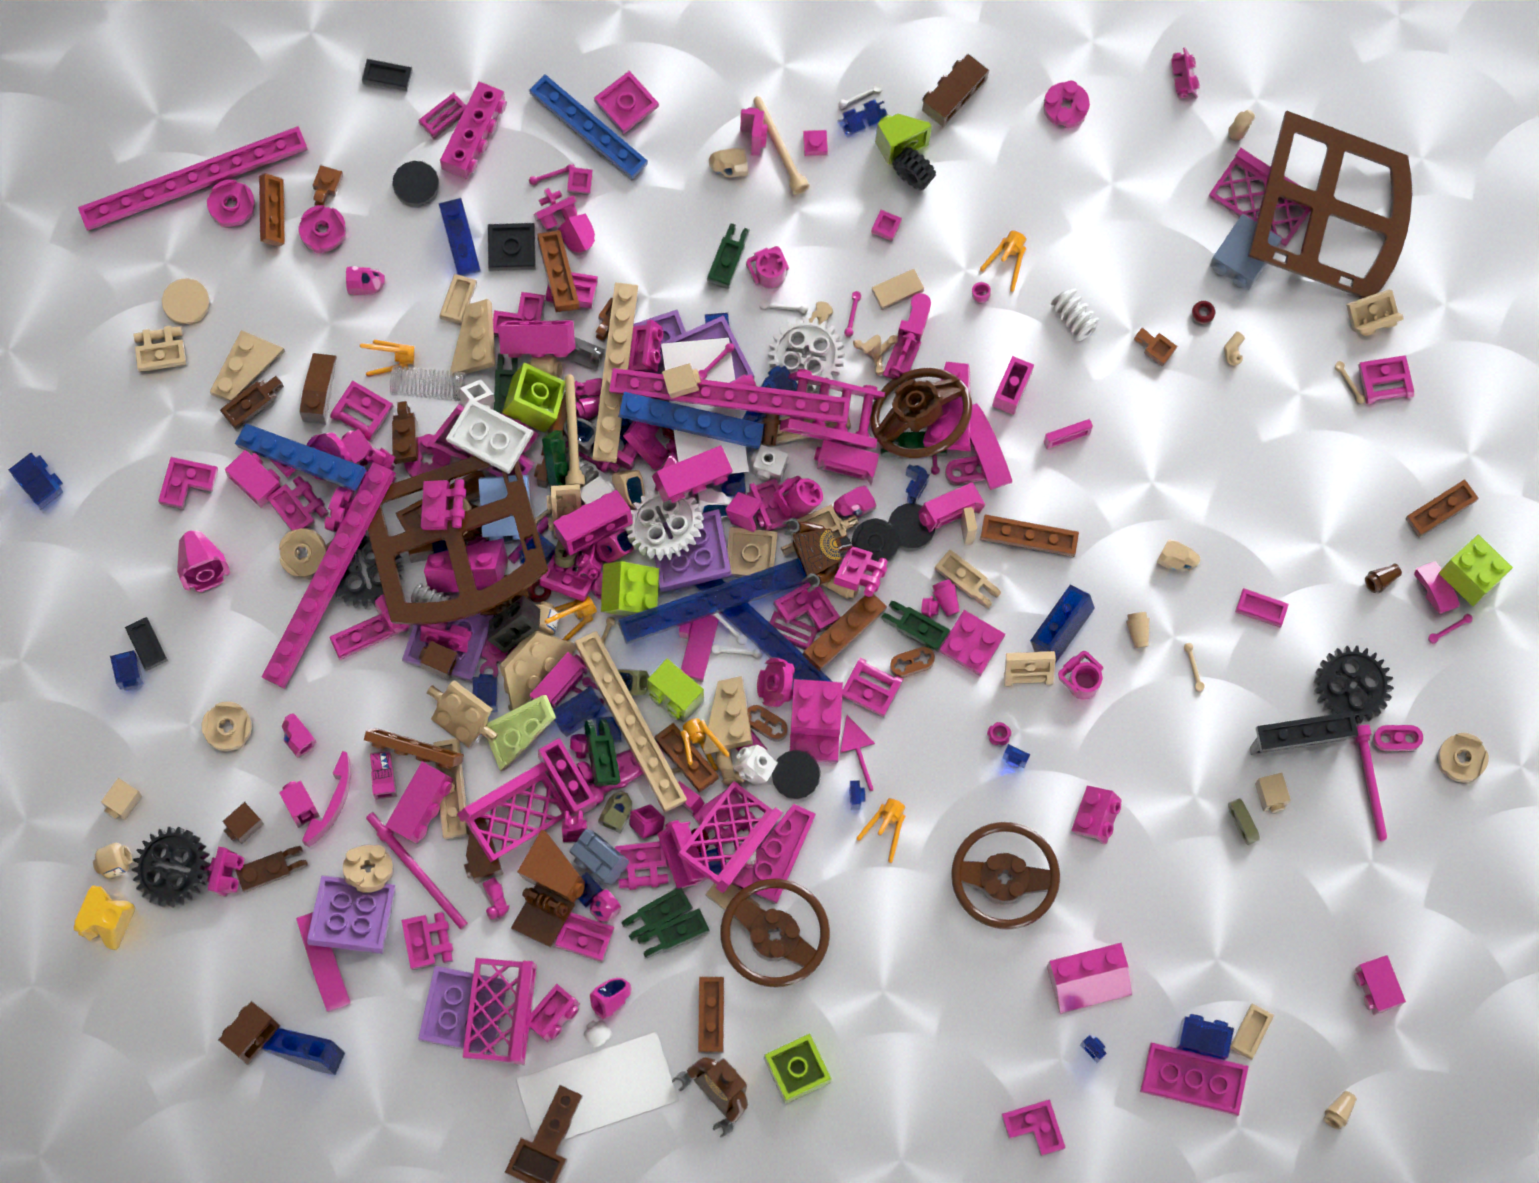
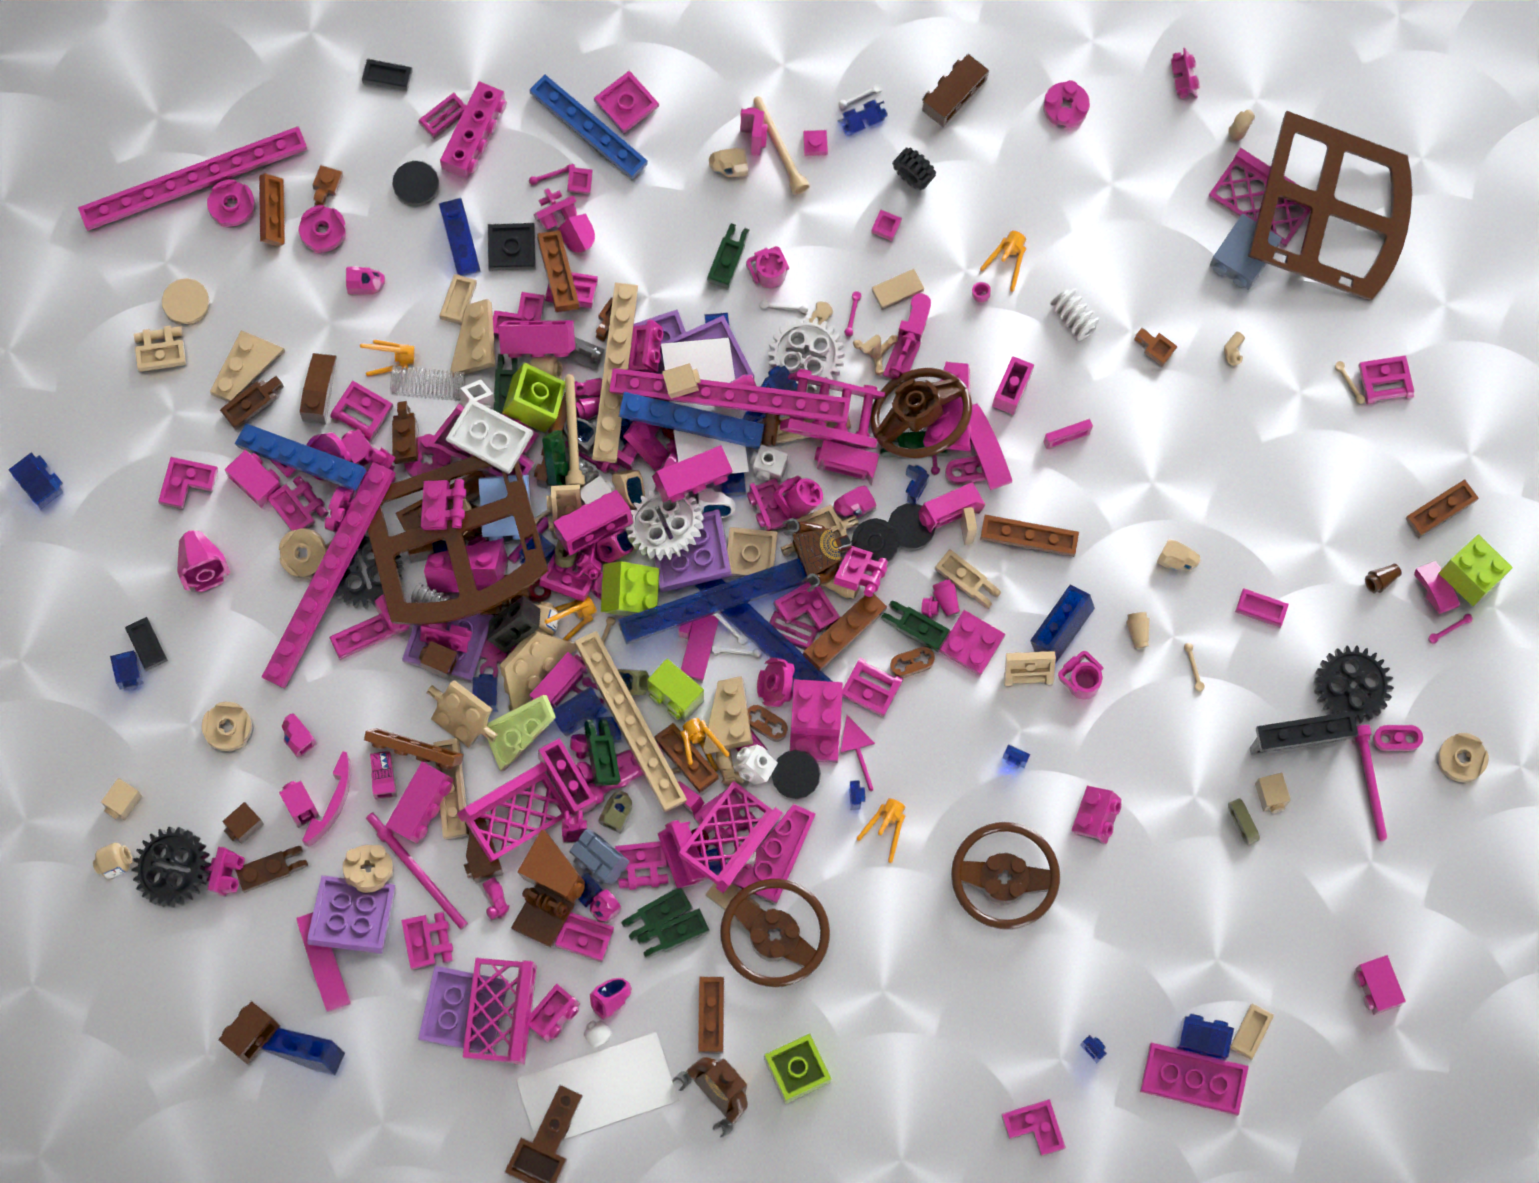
yellow piece [74,885,135,950] -> none
dark pink slope [629,804,665,839] -> none
dark pink hinge [698,343,734,380] -> none
dark pink panel [725,492,762,532] -> none
lime slope [875,114,932,165] -> none
dark pink plate [987,722,1011,746] -> none
dark pink slope [1047,943,1132,1014] -> none
dark red plate [1192,301,1216,324] -> none
tan cone [1324,1091,1357,1130] -> none
tan bracket [1346,289,1404,336] -> none

